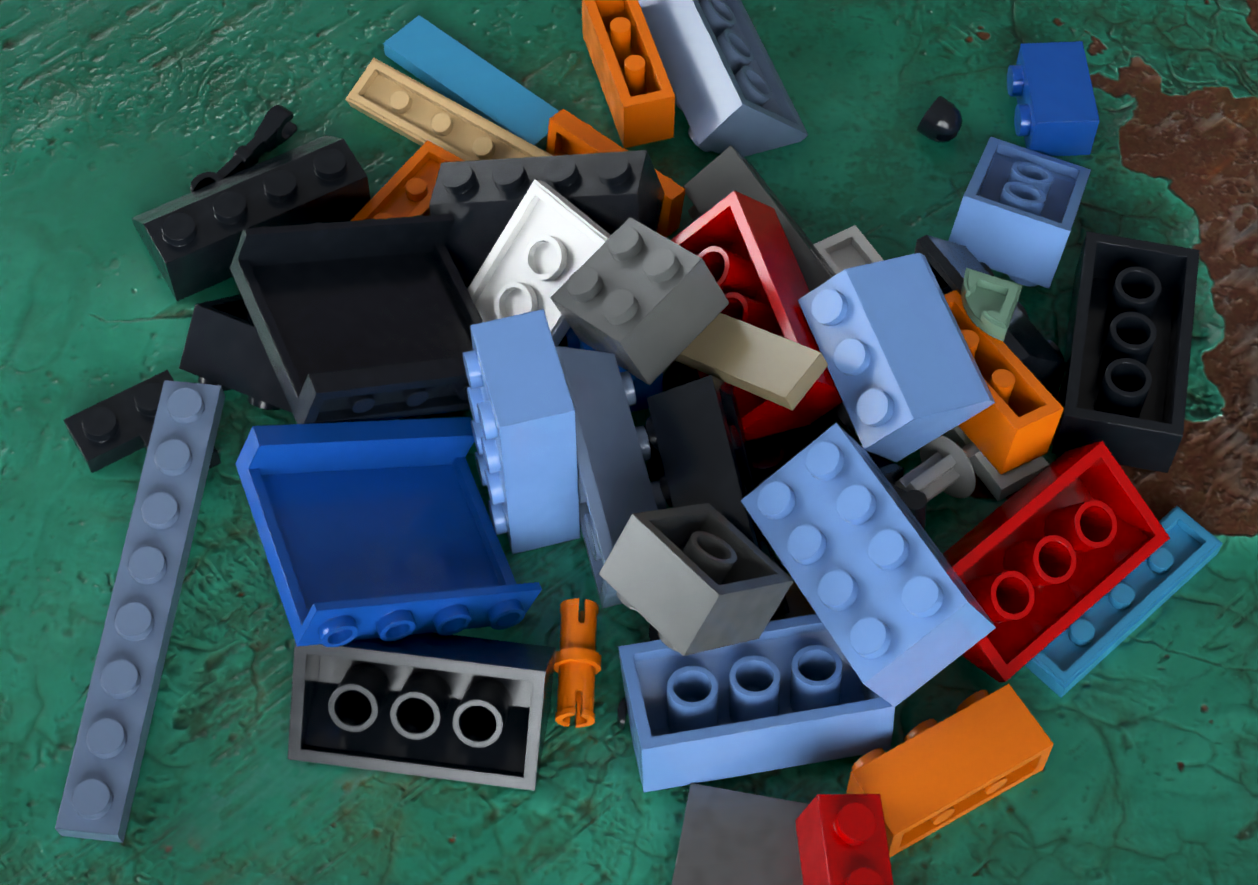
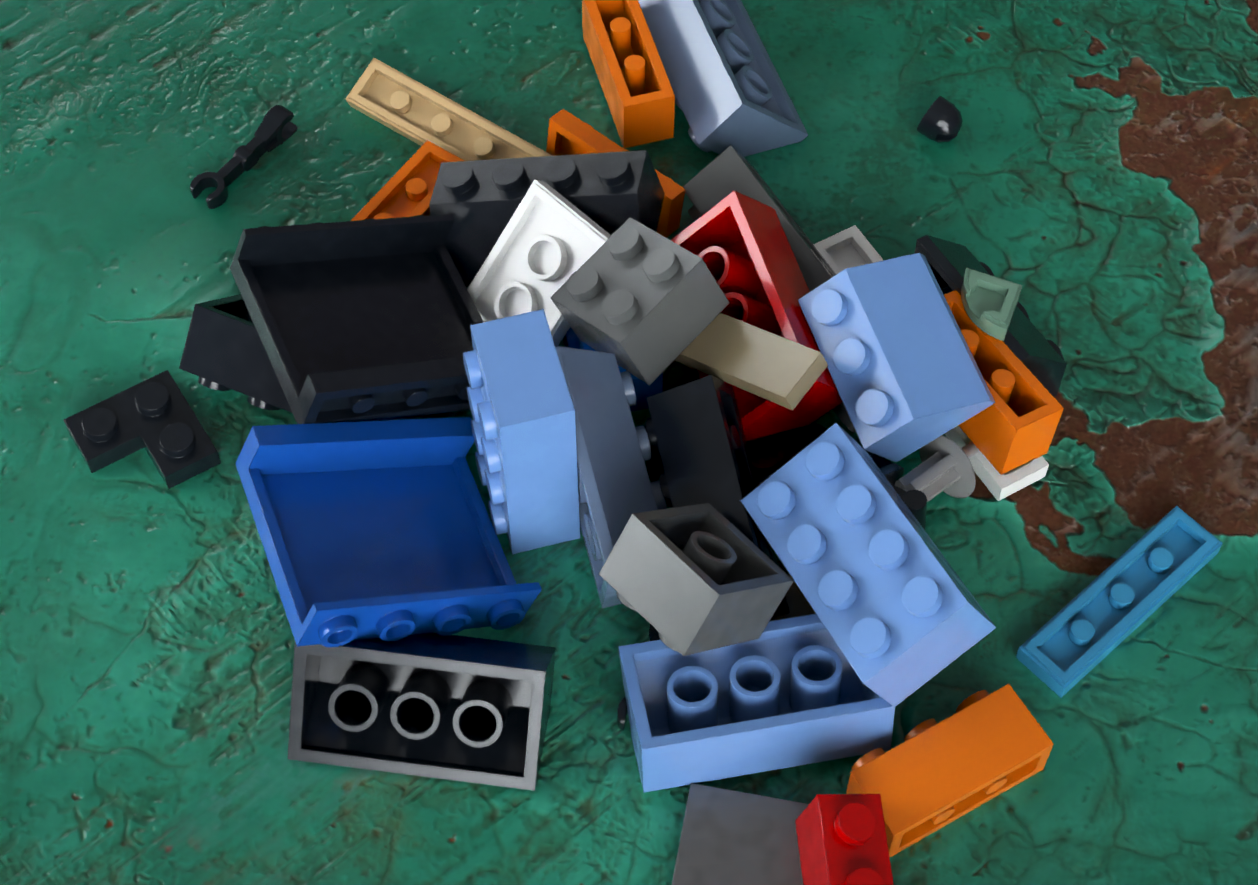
sand blue plate [55,380,225,843] -> none
black slope [132,135,371,301] -> none
dark azure tile [383,15,559,150] -> none
orange pin [554,598,602,728] -> none
red slope [943,441,1170,683] -> none
medium blue slope [948,137,1091,289] -> none
blue brick [1007,41,1100,156] -> none
black brick [1052,231,1200,473] -> none

